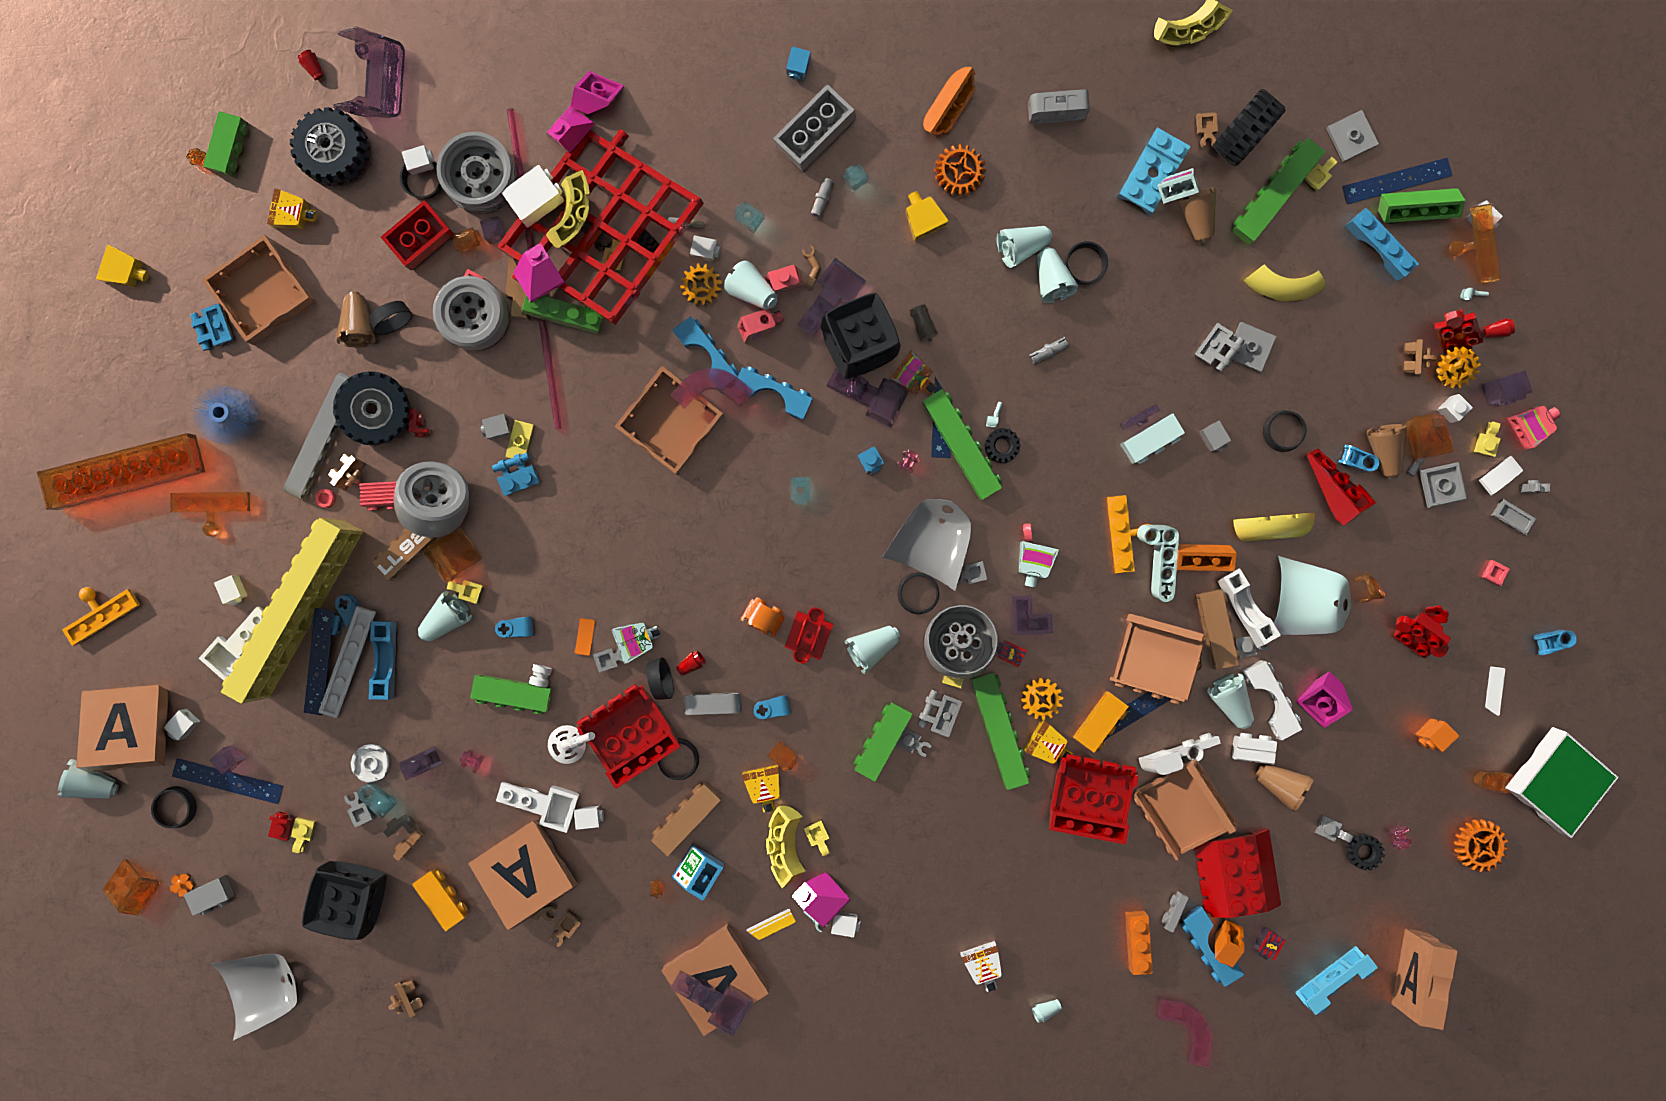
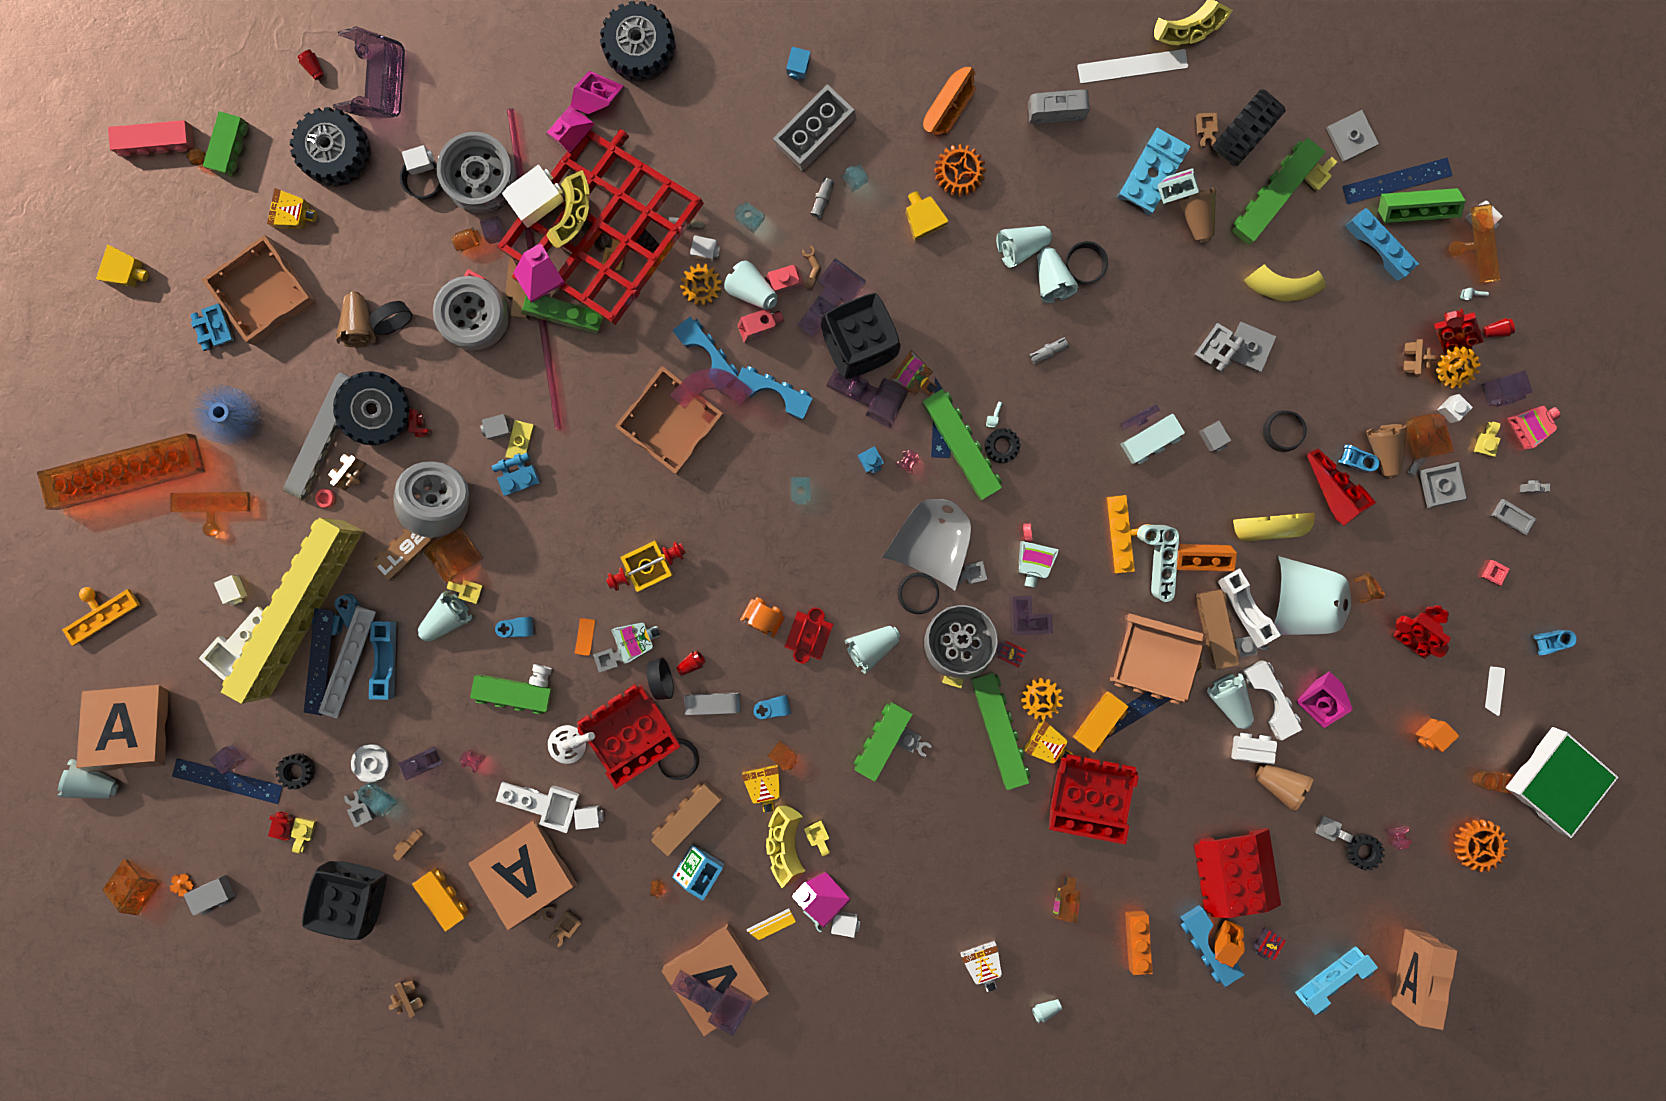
black tyre [151,786,197,828] -> none
white brick [164,709,201,740] -> none
light grey piece [209,954,297,1041] -> none
coral brick [359,481,397,511] -> none
red brick [381,200,454,270] -> none
clear smoke bracket [383,815,418,838] -> none
clear smoke piece [909,304,938,342] -> none
light grey plate [918,690,962,737] -> none
nougat panel [1134,758,1239,861] -> none
white plate [1138,733,1221,775] -> none
clear pink plate [1156,998,1212,1067] -> none
light grey plate [1162,891,1189,933] -> none
white slope [1479,456,1524,495] -> none
none -> coral brick [108,120,194,157]
none -> black tyre [276,753,315,790]
none -> black wheel [600,1,676,81]
none -> yellow brick [606,540,686,592]
none -> clear orange torso [1052,877,1081,923]
none -> white sticker [1078,49,1188,83]

